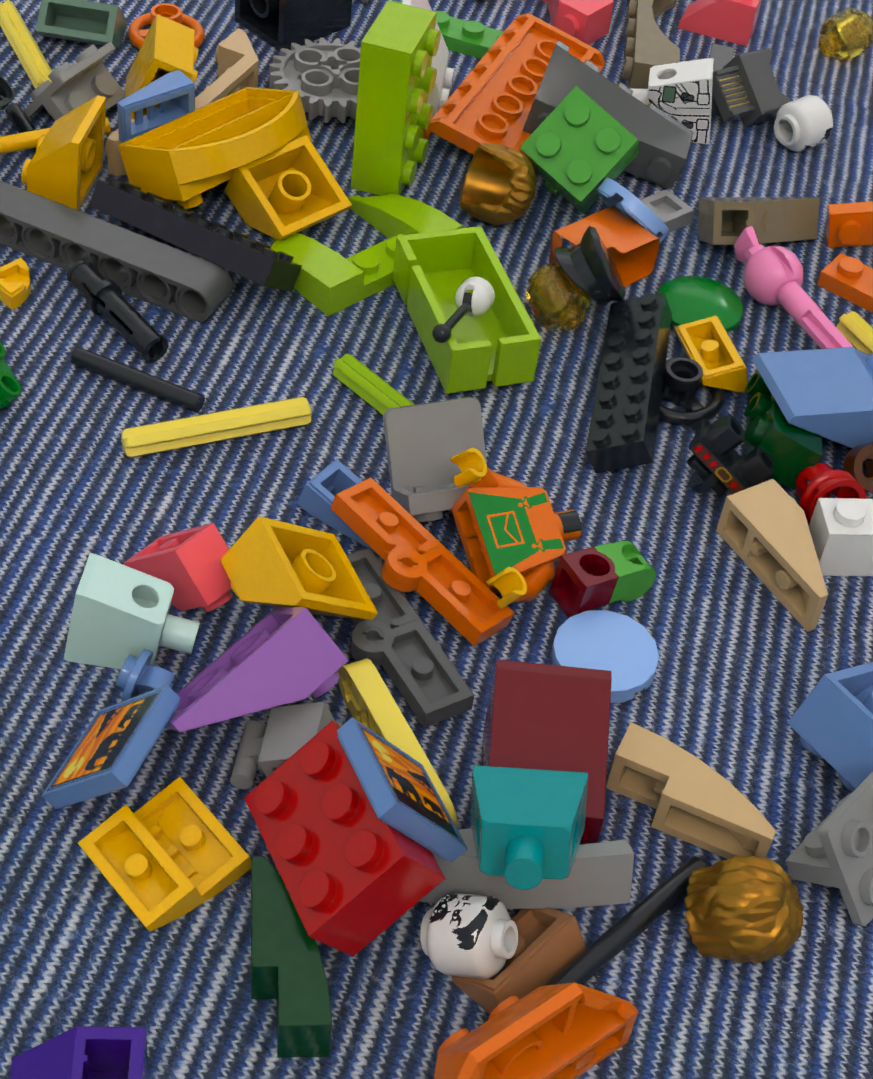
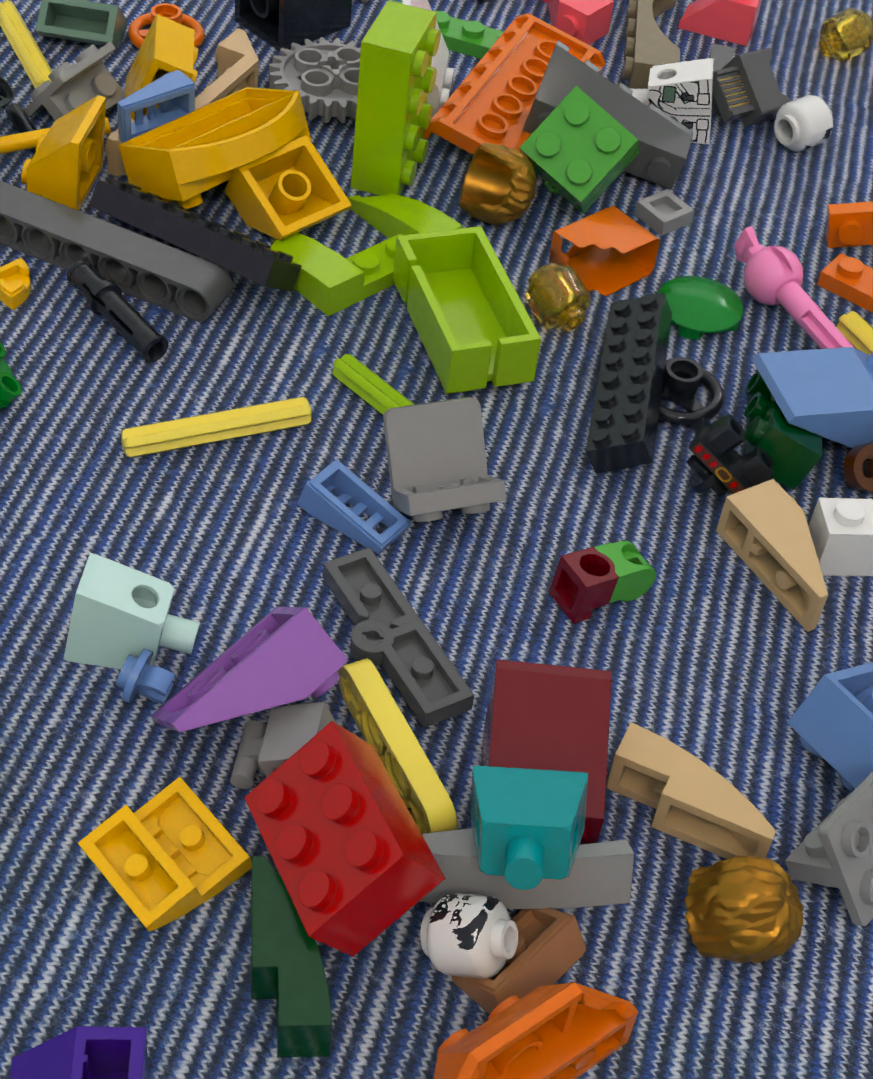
tile [42,685,181,809] -> none
black bar [71,347,205,413] -> none
coral slope [123,523,233,612] -> none
yellow slope [220,516,378,620] -> none
orange hinge [330,477,515,647] -> none
medium blue tile [337,717,468,862] -> none
white hinge [432,277,495,343] -> none
torso [450,448,582,609] -> none
black bar [543,856,708,986] -> none
light blue tile [551,610,659,703] -> none
black piece [555,226,626,307] -> none
light blue tile [596,177,670,243] -> none
yellow slope [674,316,748,393] -> none
dark tan slope [697,197,820,245] -> none
red piece [795,463,867,523] -> none

